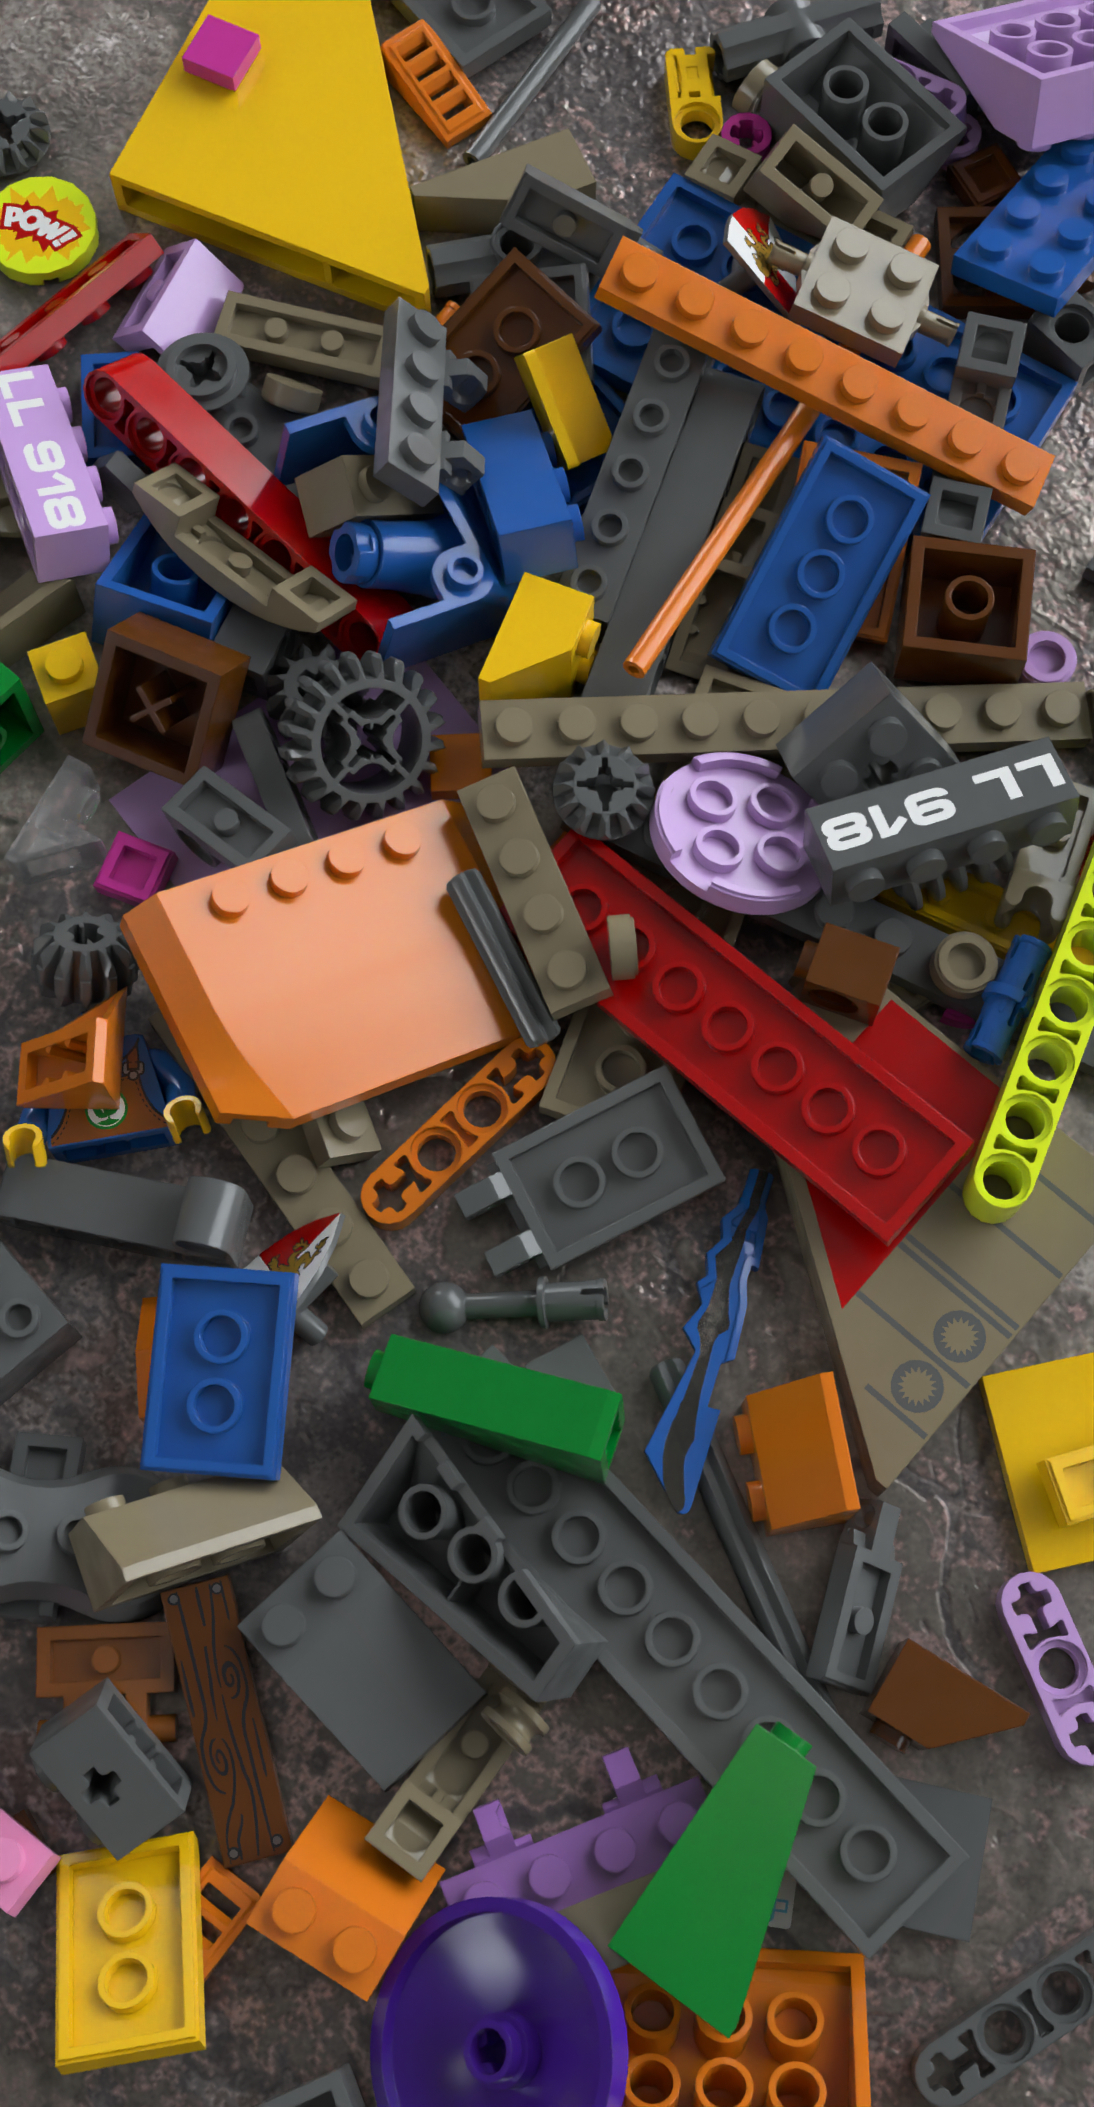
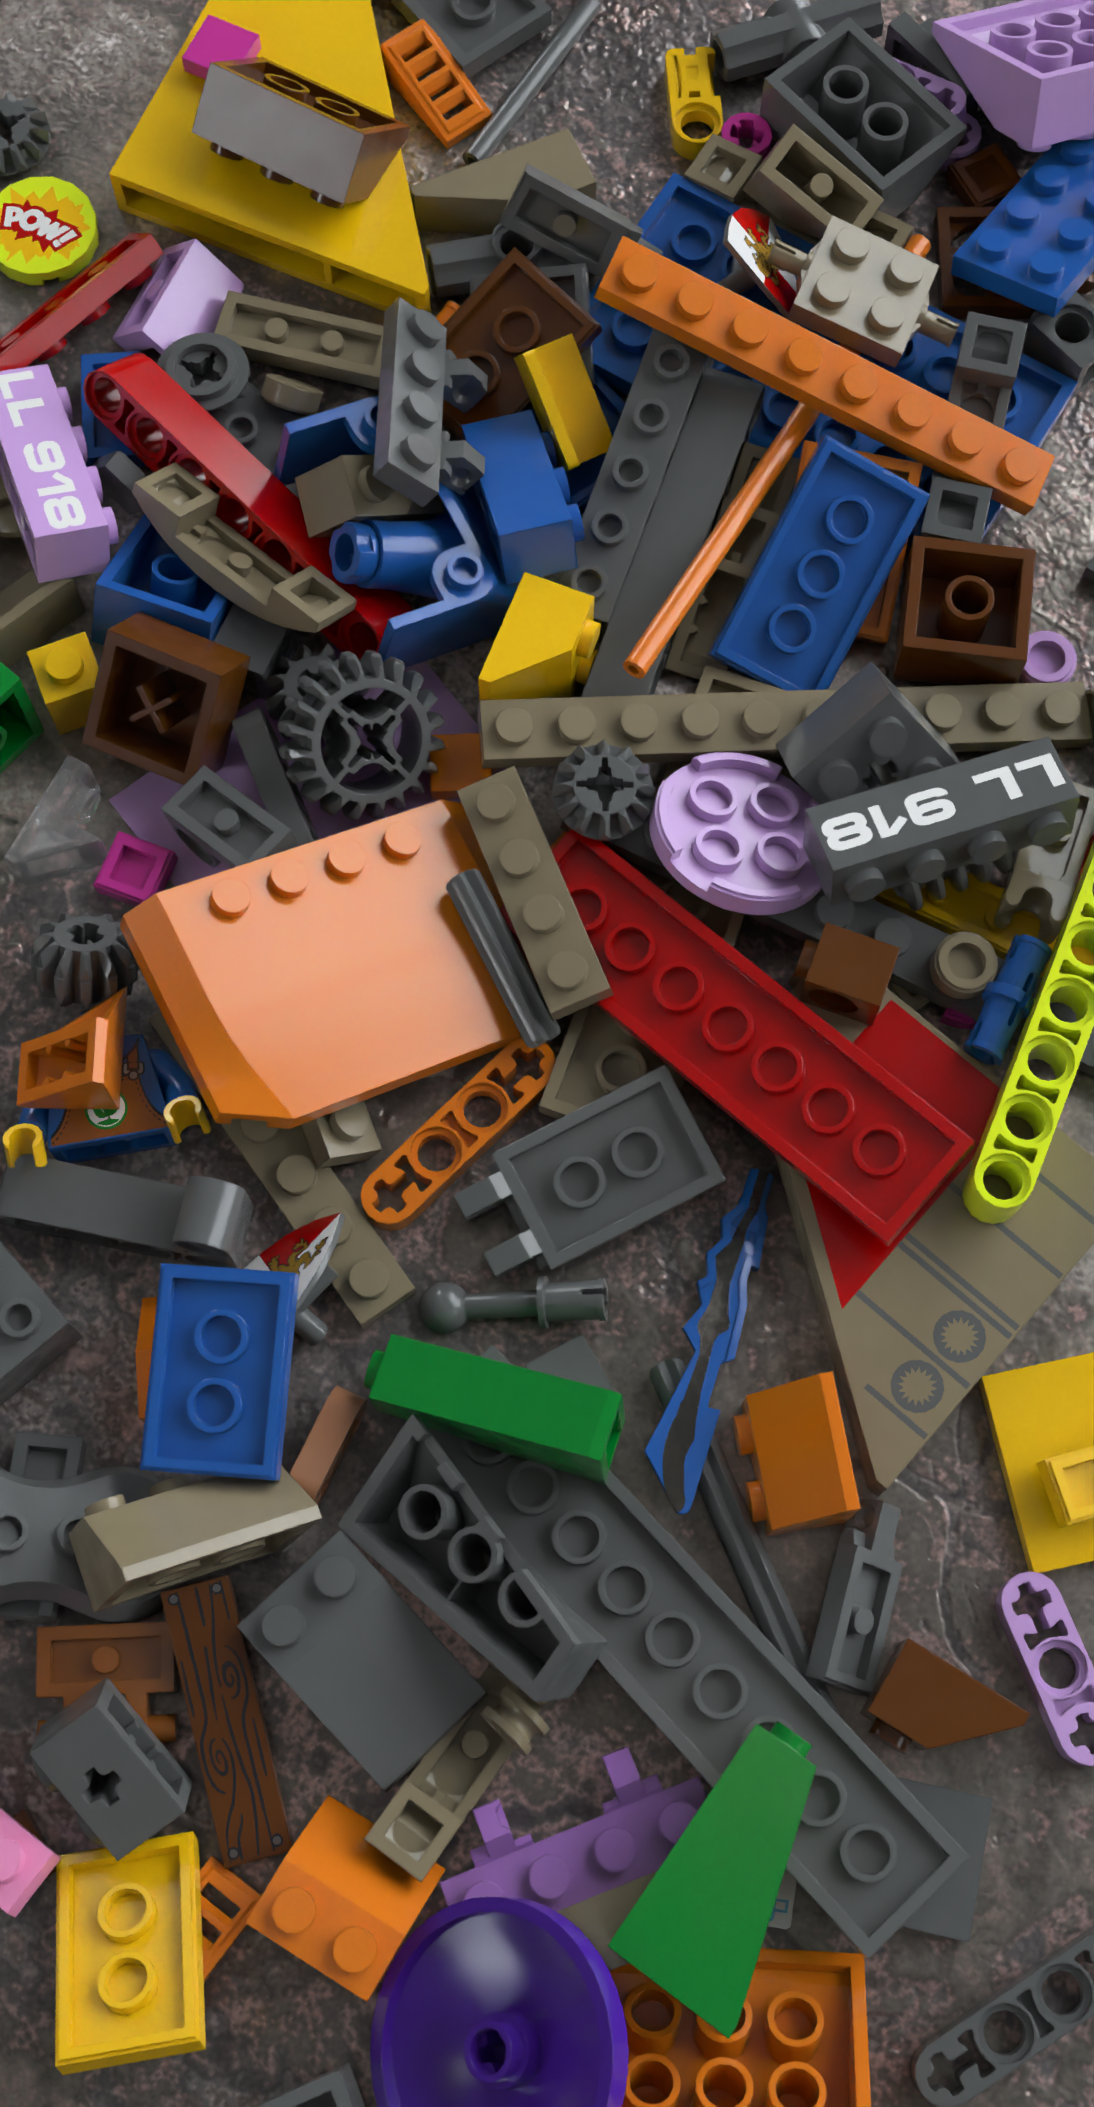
dark tan tile [607,914,638,981] -> none
dark tan tile [732,59,779,115] -> none
none -> slope [191,57,411,208]
none -> nougat beam [289,1385,368,1506]

